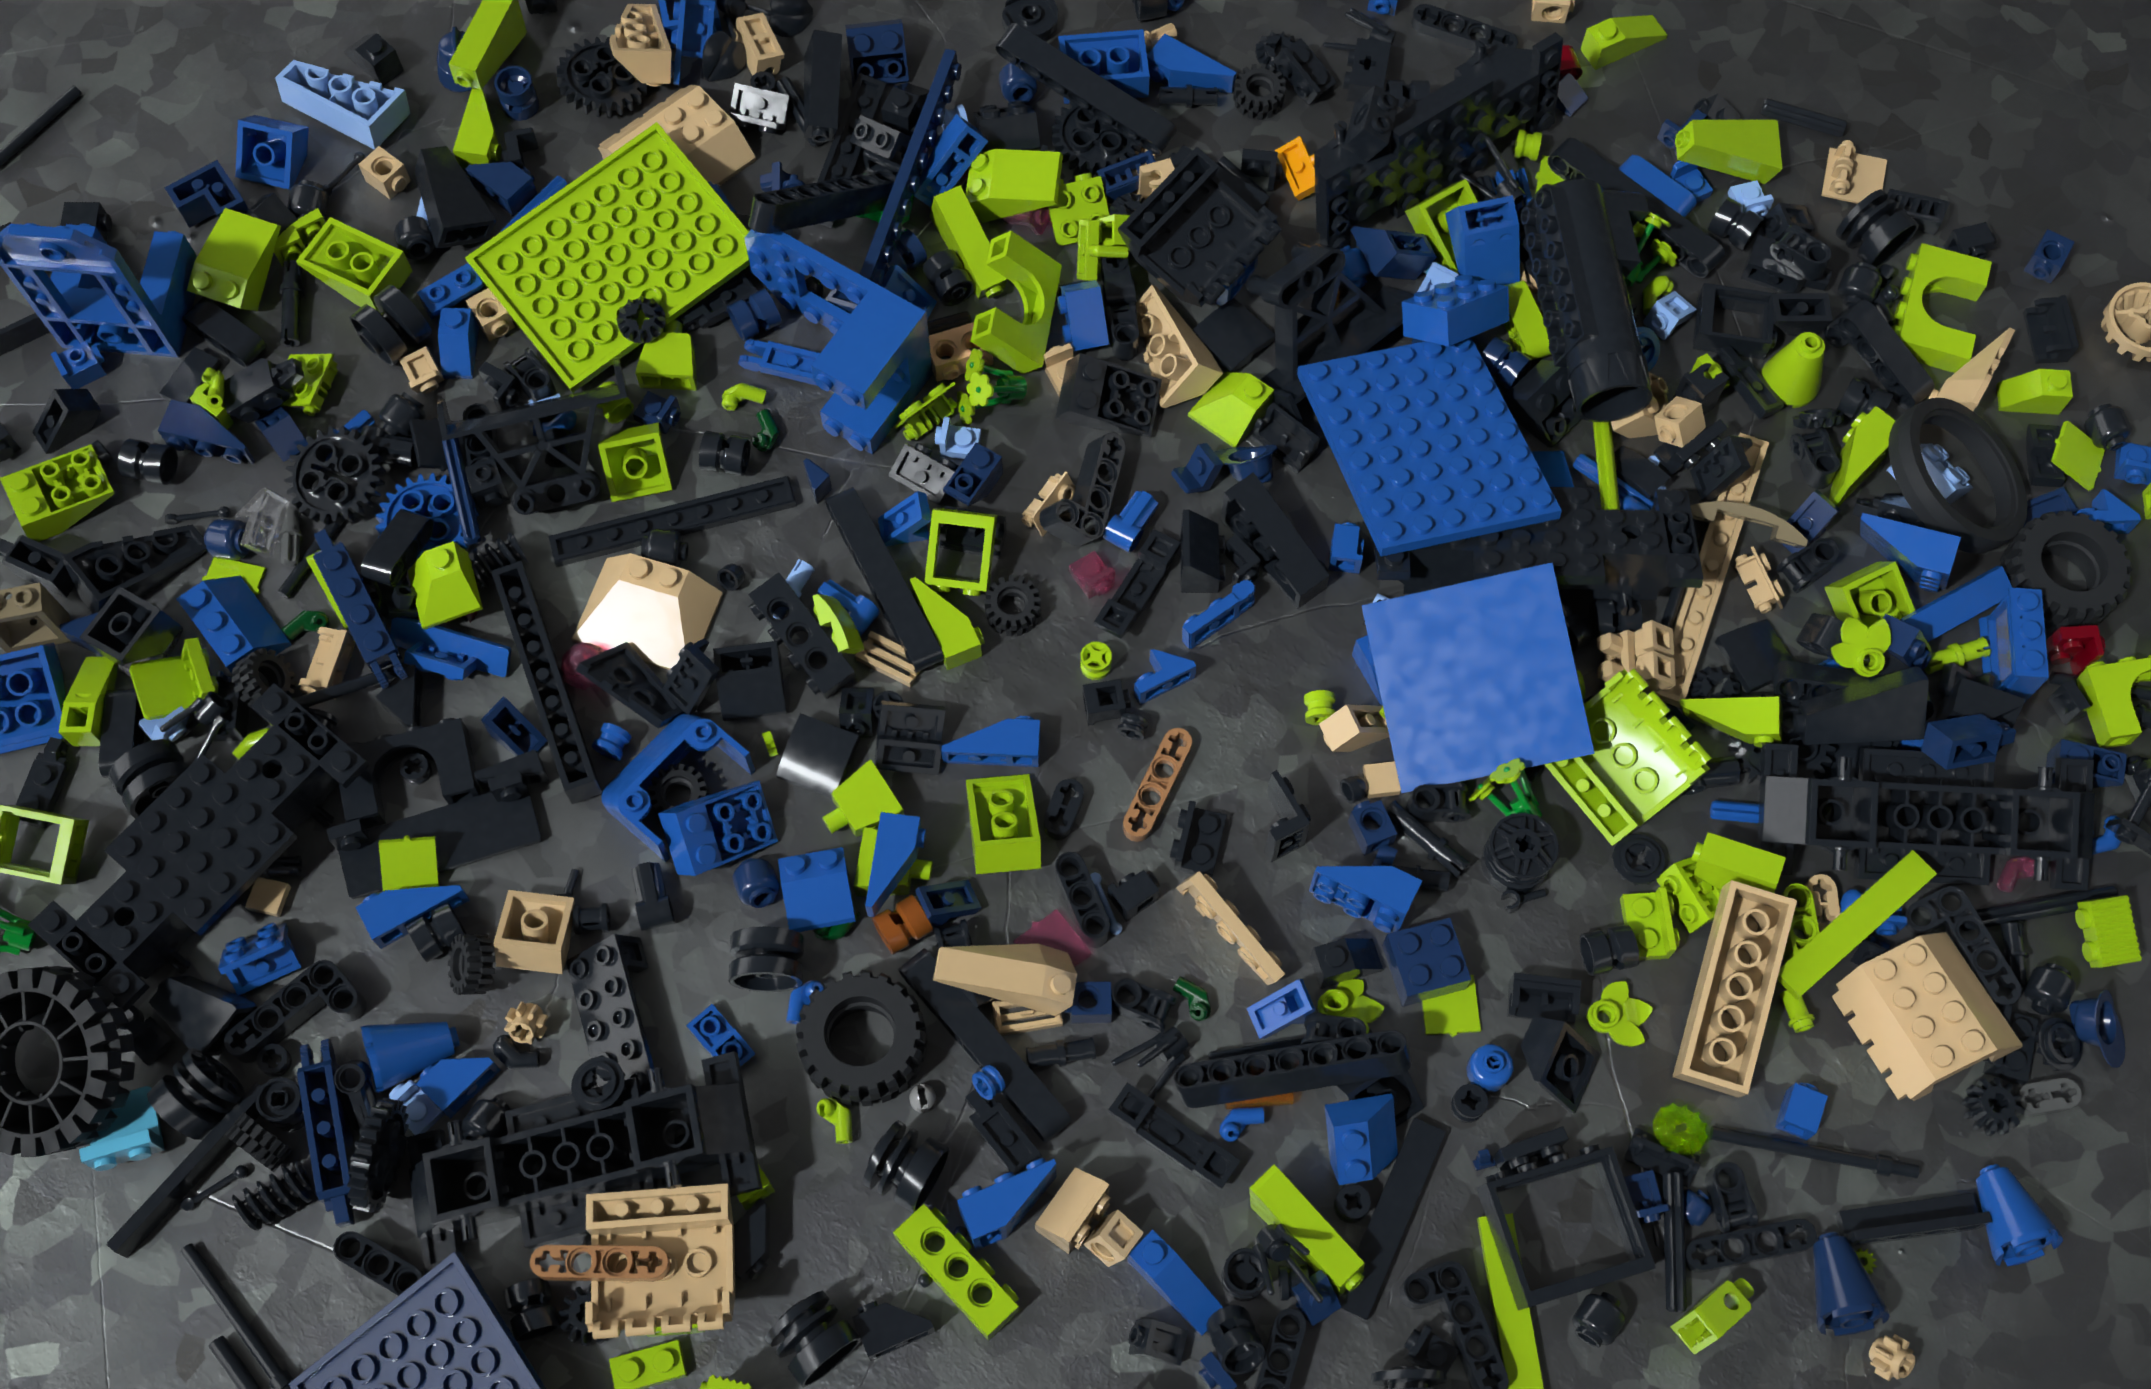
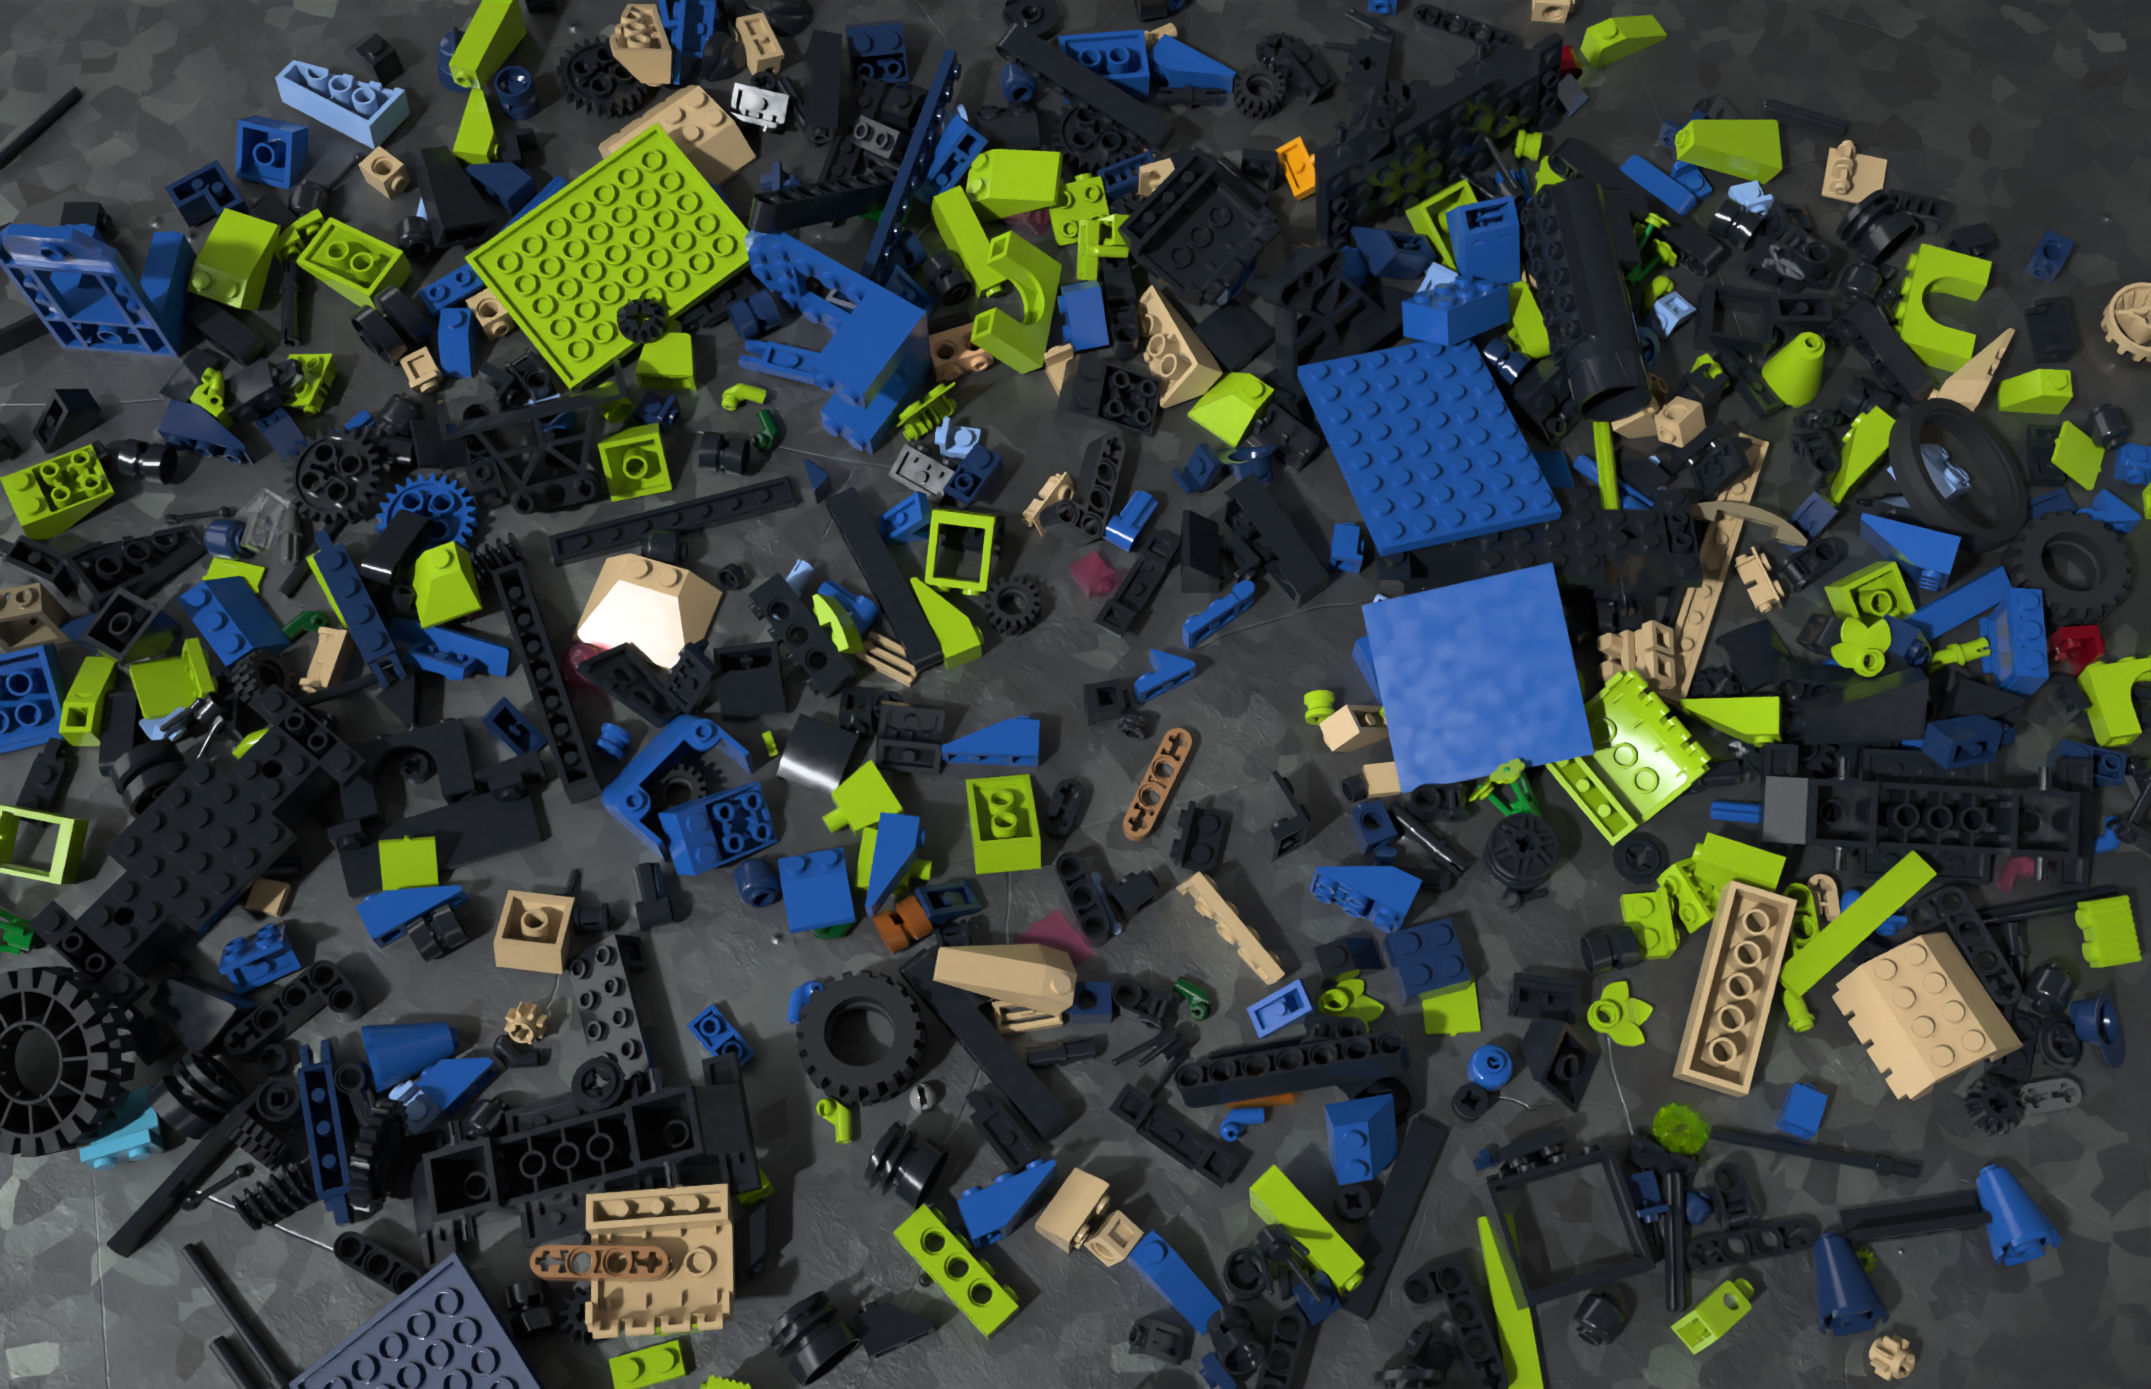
blue brick [51,341,107,389] -> none
dark blue axle [442,438,481,545] -> none
black tyre [448,934,496,995] -> none
black wheel [728,926,804,992] -> none
plant [957,349,1027,424] -> none
blue bush [972,1065,1005,1100] -> none
lime wheel [1080,641,1112,680] -> none

